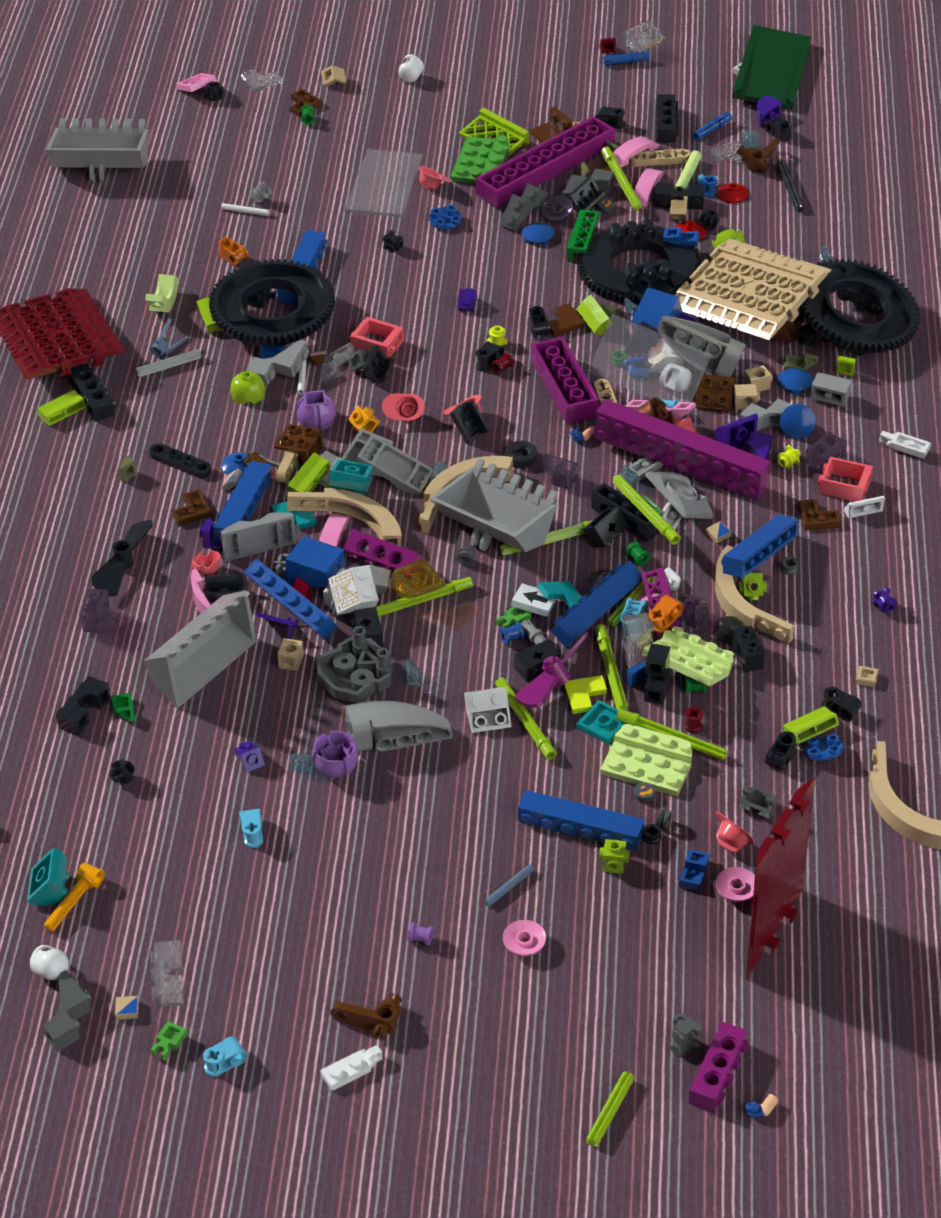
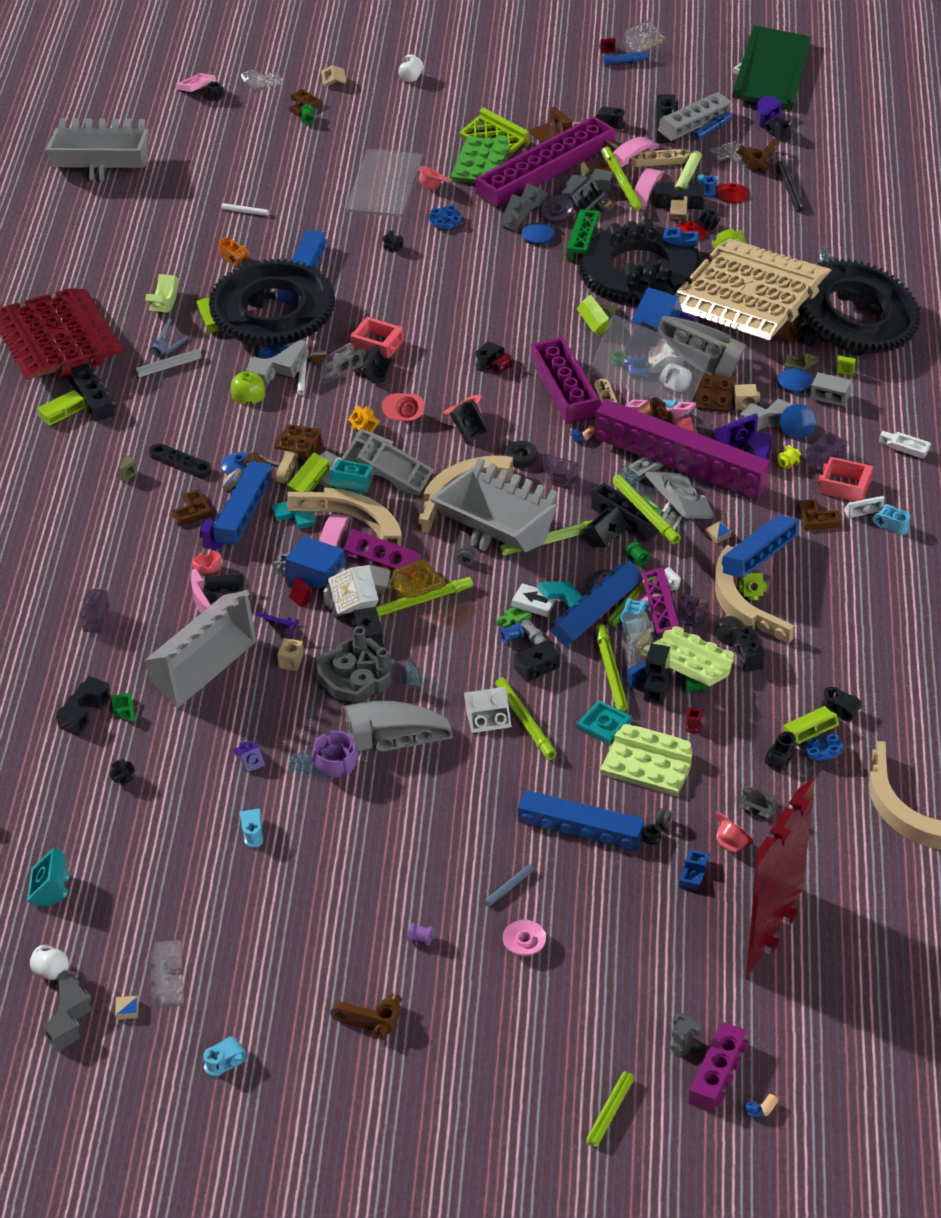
light orange axle [44,862,105,932] -> none
black piece [91,520,153,597] -> none
bright green plate [151,1021,188,1061] -> none
light grey slope [221,513,297,562] -> none
blue brick [244,558,338,640] -> none
light grey brick [250,181,272,203] -> none
medium lavender piece [296,390,336,431] -> none
white hinge [320,1045,383,1091] -> none
clear light blue pin [431,461,448,481] -> none
dark purple bracket [458,288,478,312] -> none
neon yellow brick [487,326,507,346] -> none
magenta piece [515,632,589,708] -> none
black piece [529,306,550,337] -> none
reddish brown tile [549,303,584,336] -> none
neon yellow tile [564,675,607,714] -> none
lime brick [599,839,630,874] -> none
lime axle [616,708,728,760] -> none
clear light blue slope [624,298,638,315] -> none
dark grey tile [634,782,655,803] -> none
orange piece [648,595,684,633] -> none
bright pink dish [716,867,755,902] -> none
clear light blue slope [742,131,759,149] -> none
tan brick [744,365,773,392] -> none
dark grey bush [781,556,799,575] -> none
tan tile [855,666,879,688] -> none
dark purple brick [872,587,897,613] -> none
none -> light grey brick [658,92,732,141]
none -> medium azure piece [873,504,910,535]

